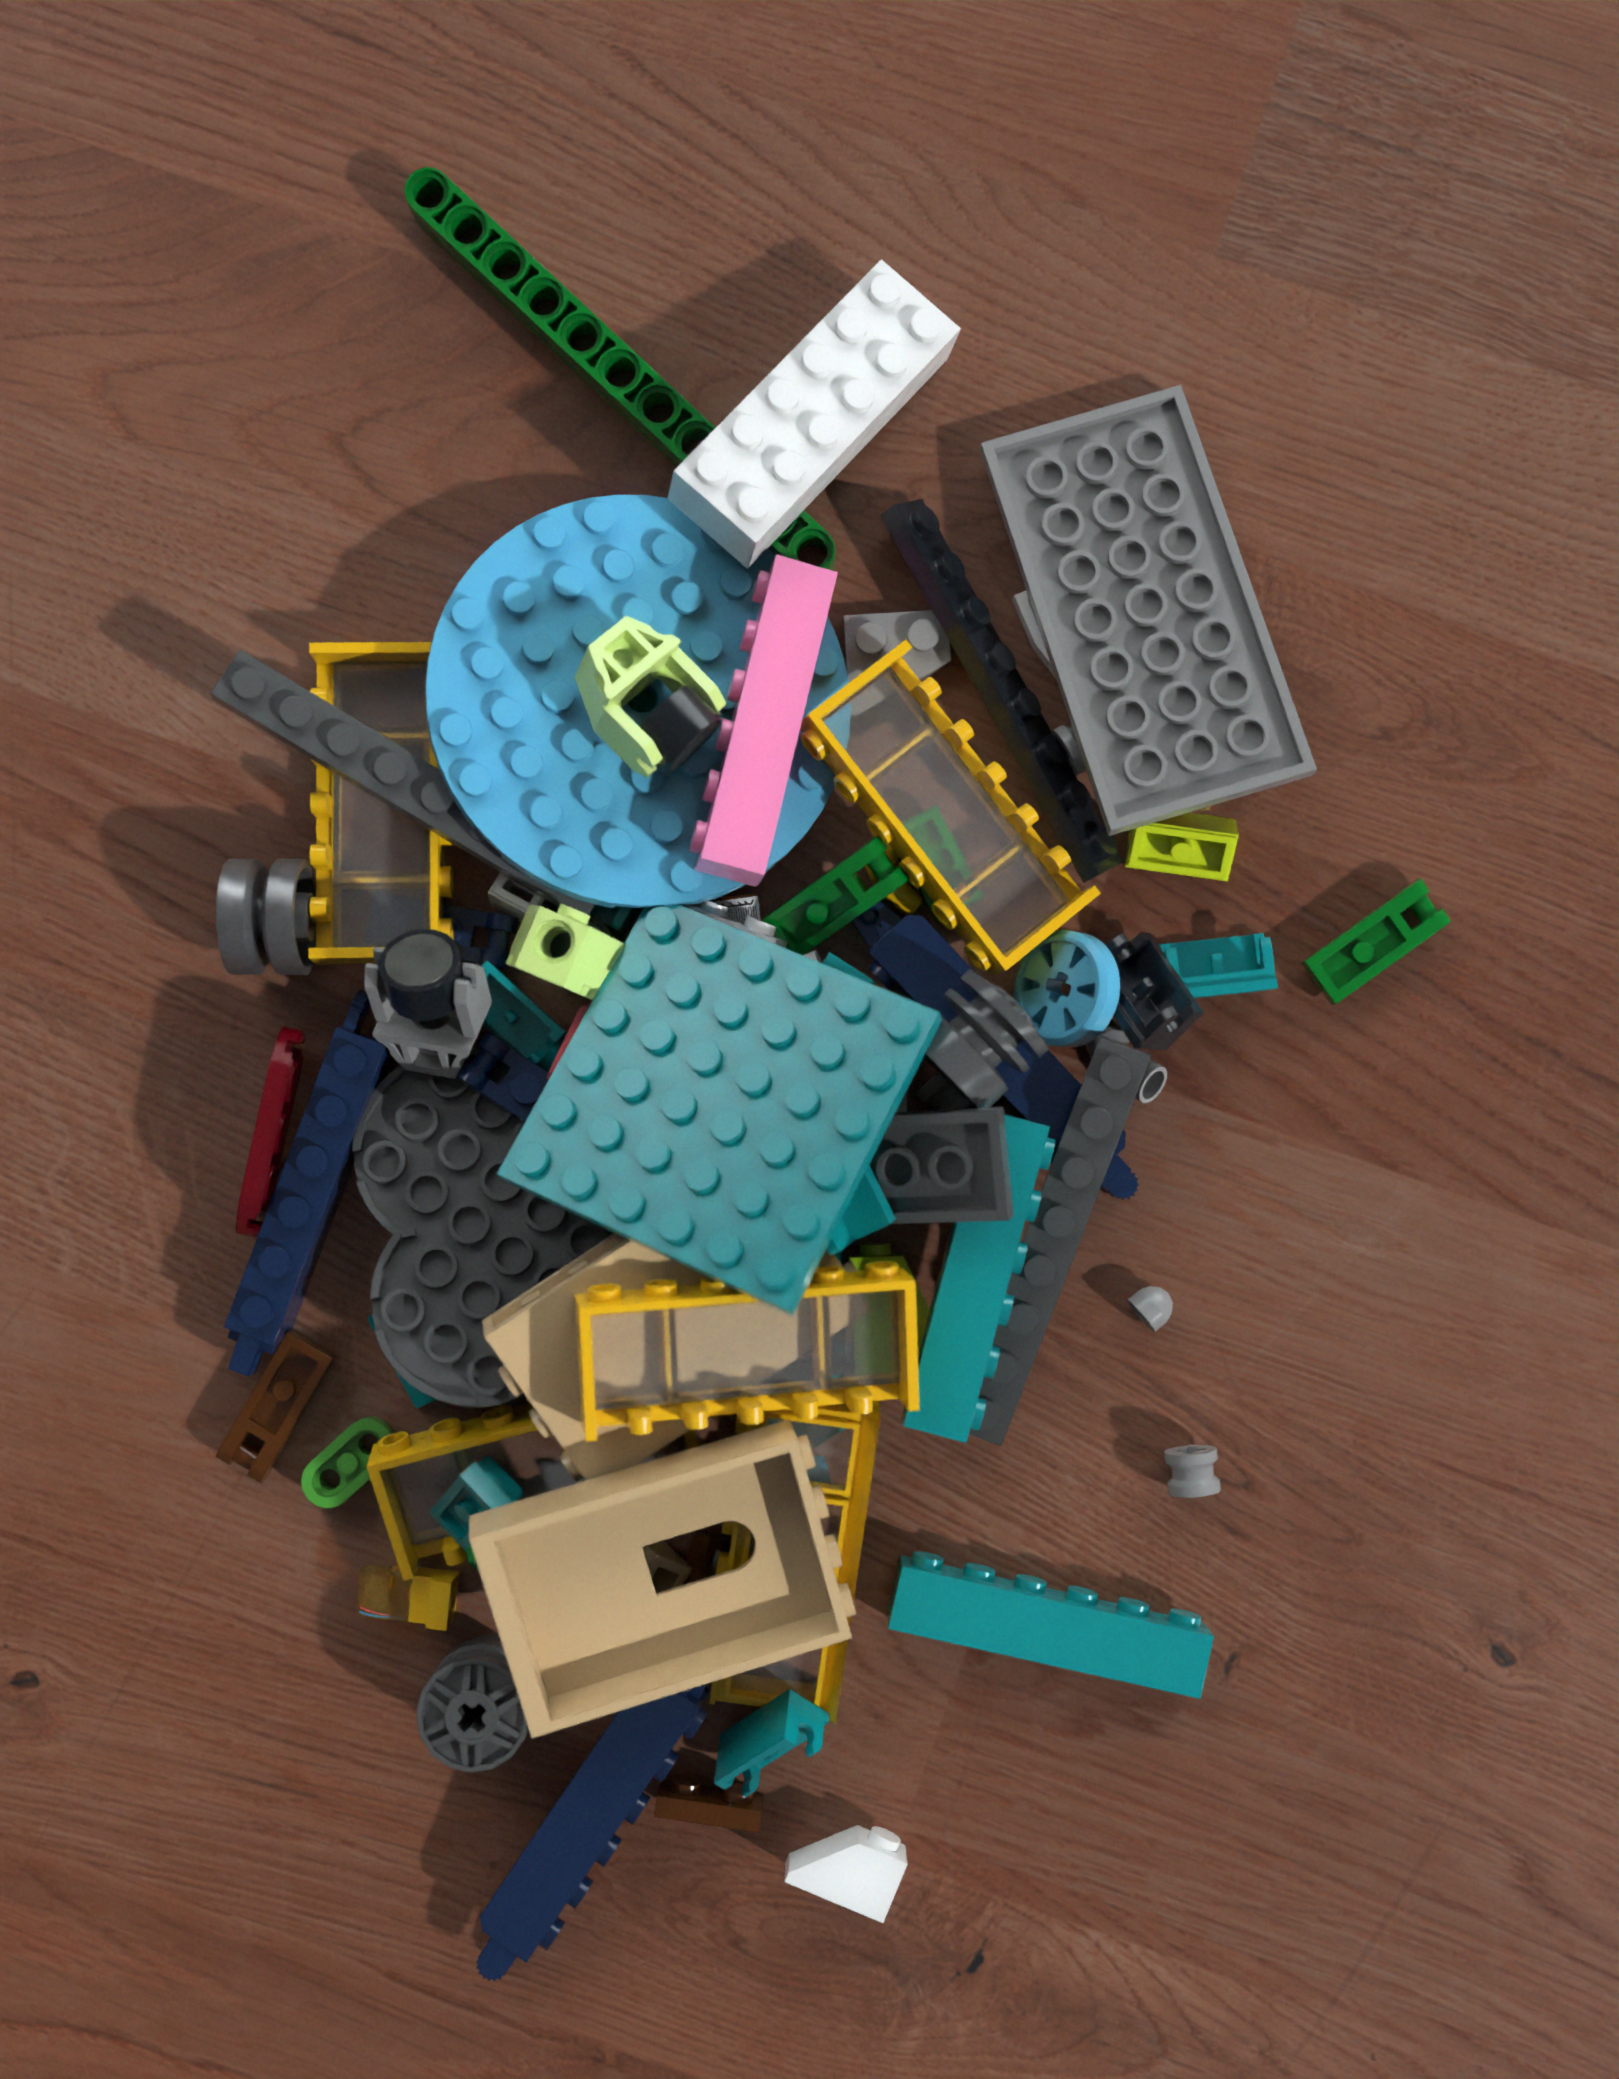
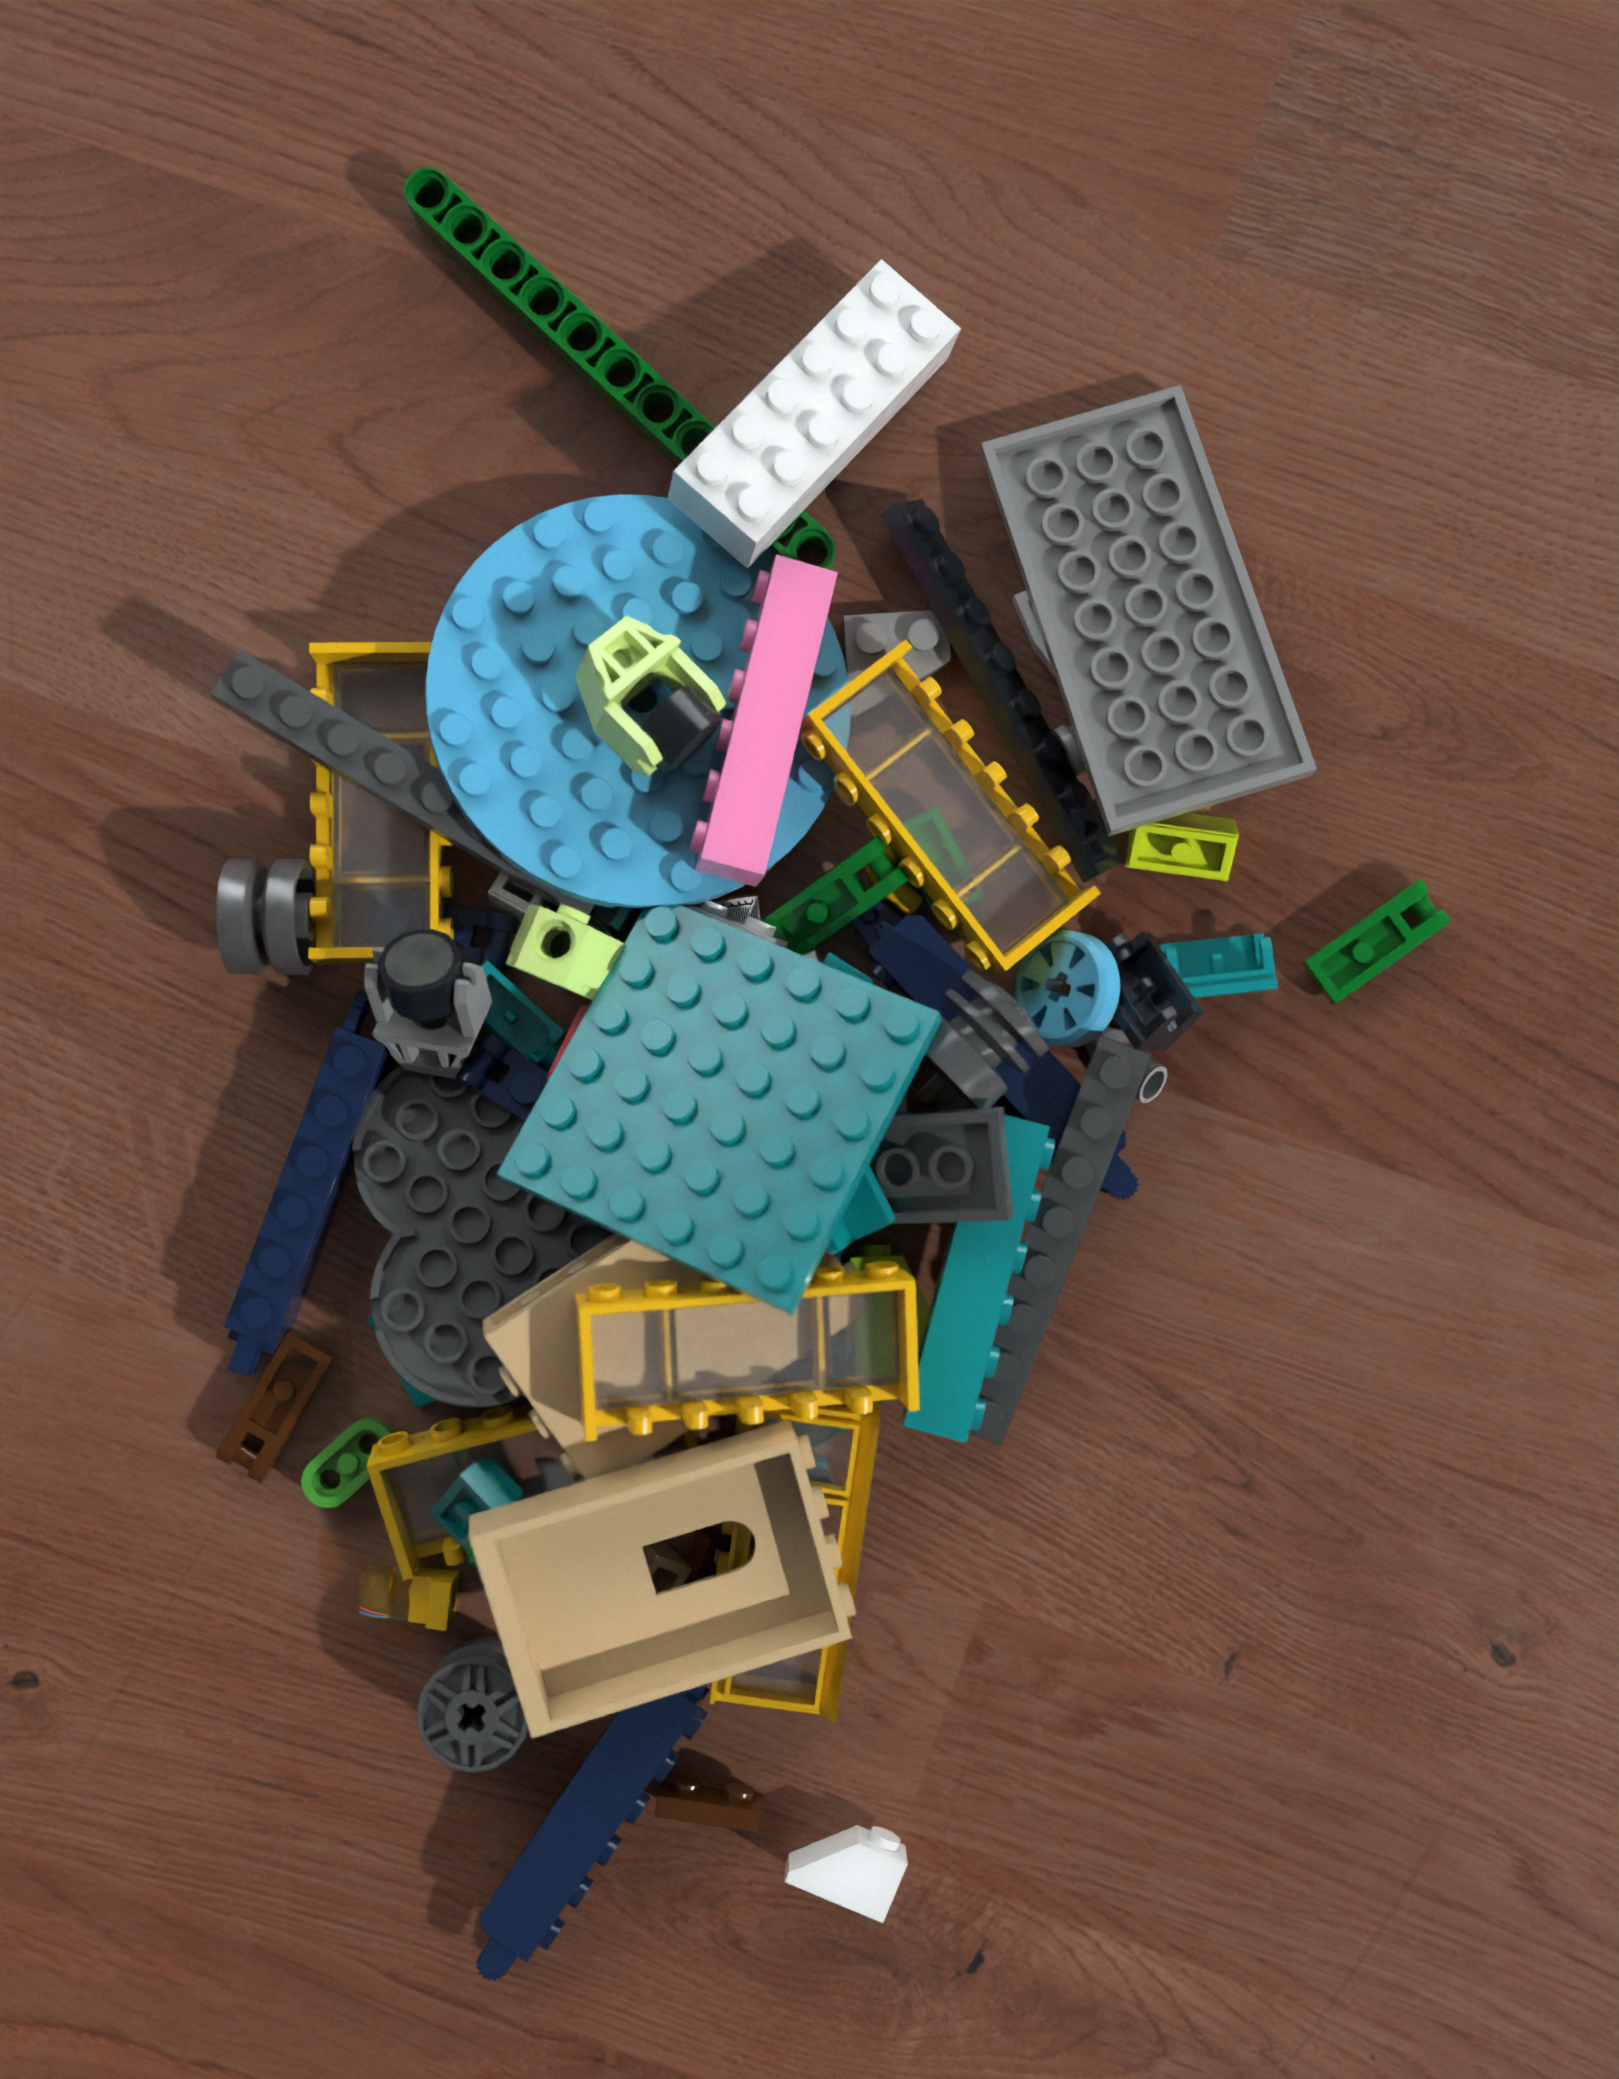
dark red tile [236,1026,306,1237] -> none
teal hinge [714,1689,829,1797] -> none
teal brick [886,1551,1214,1699] -> none
light grey hinge [1127,1286,1173,1332] -> none
light grey wheel [1164,1445,1221,1498] -> none

